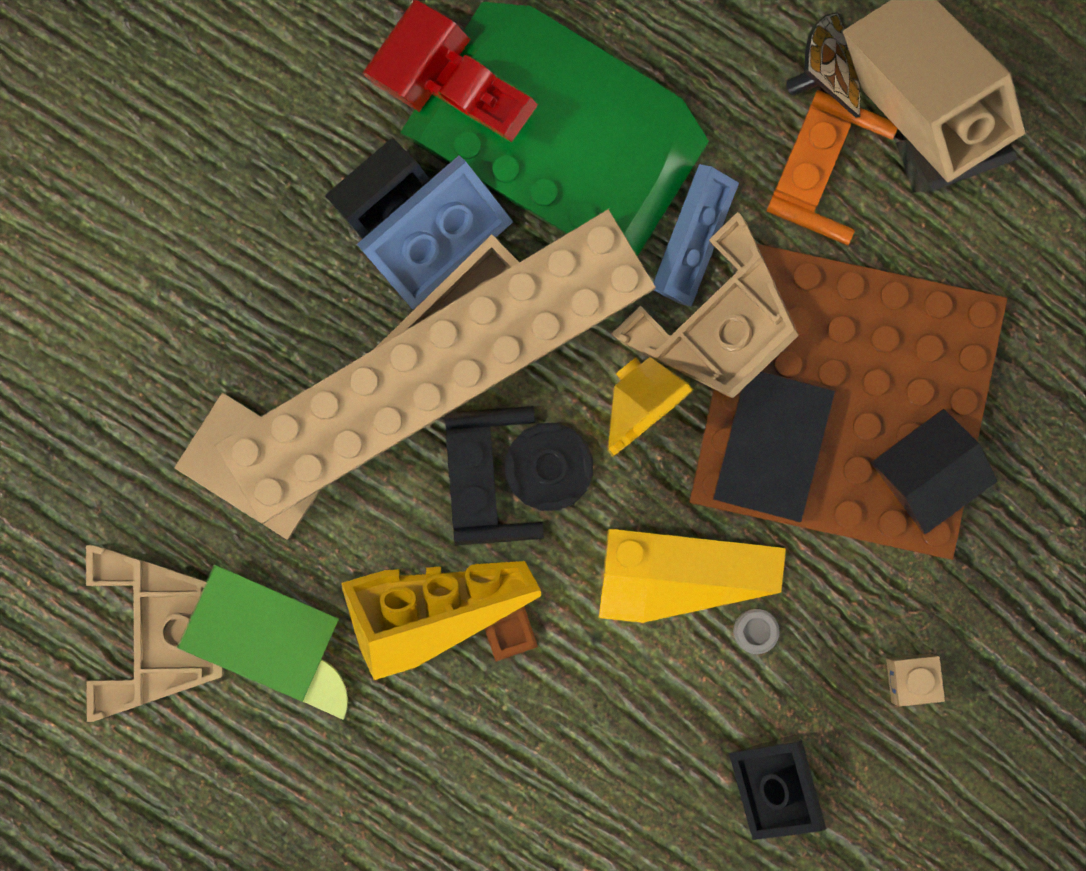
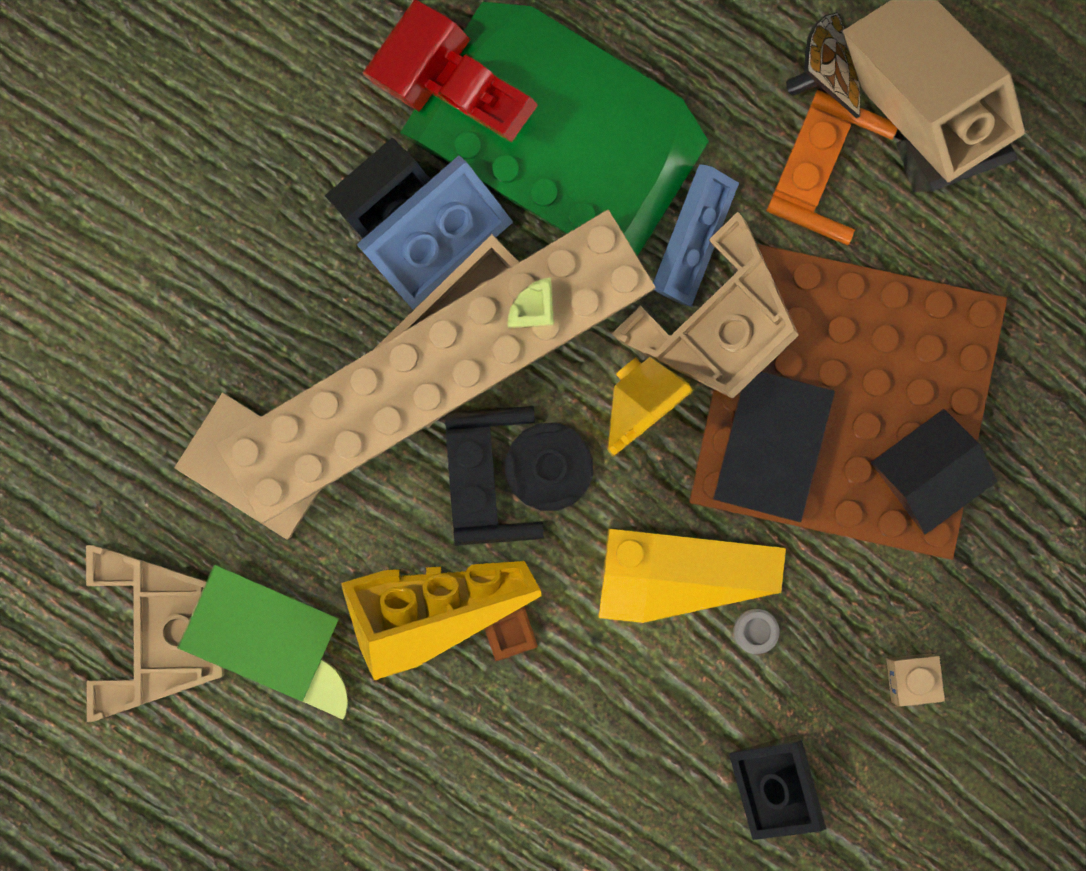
none -> yellowish green tile [508,278,554,328]

